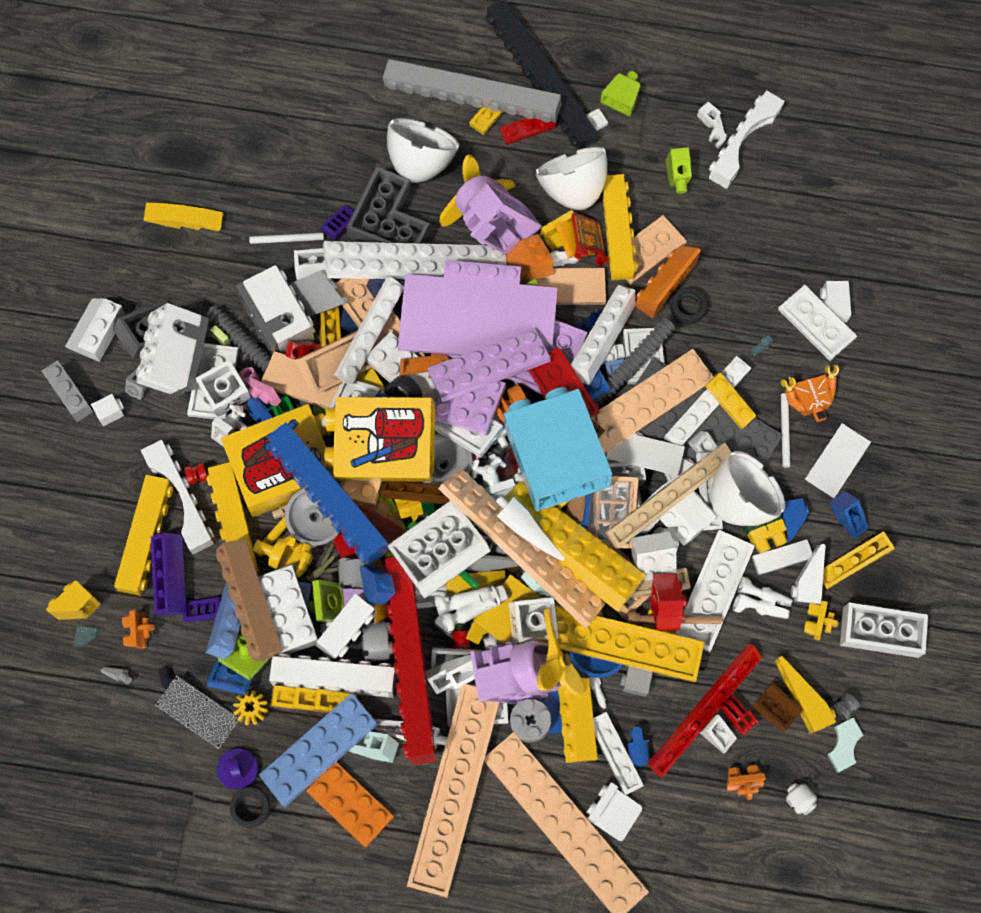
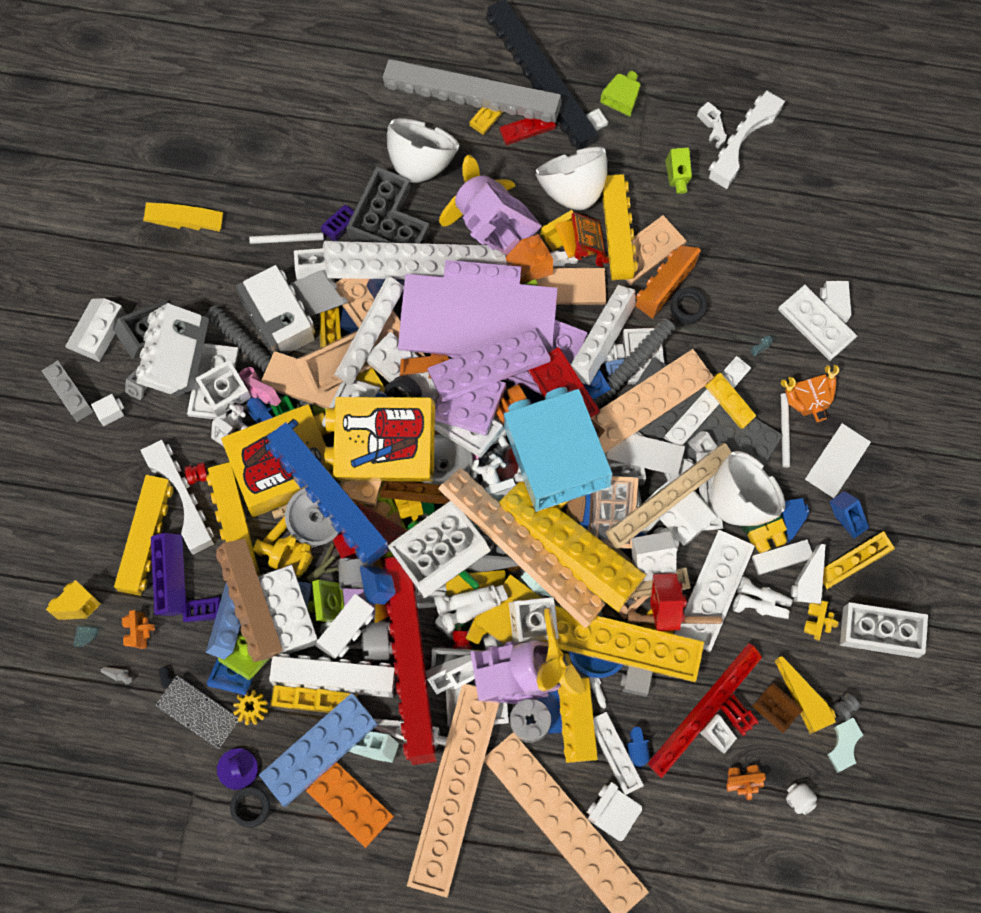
yellowish green tile [210,326,231,346] -> none
red leg [285,340,321,359] -> none
white piece [496,496,565,561] -> none
clear blue piece [573,310,602,332] -> none

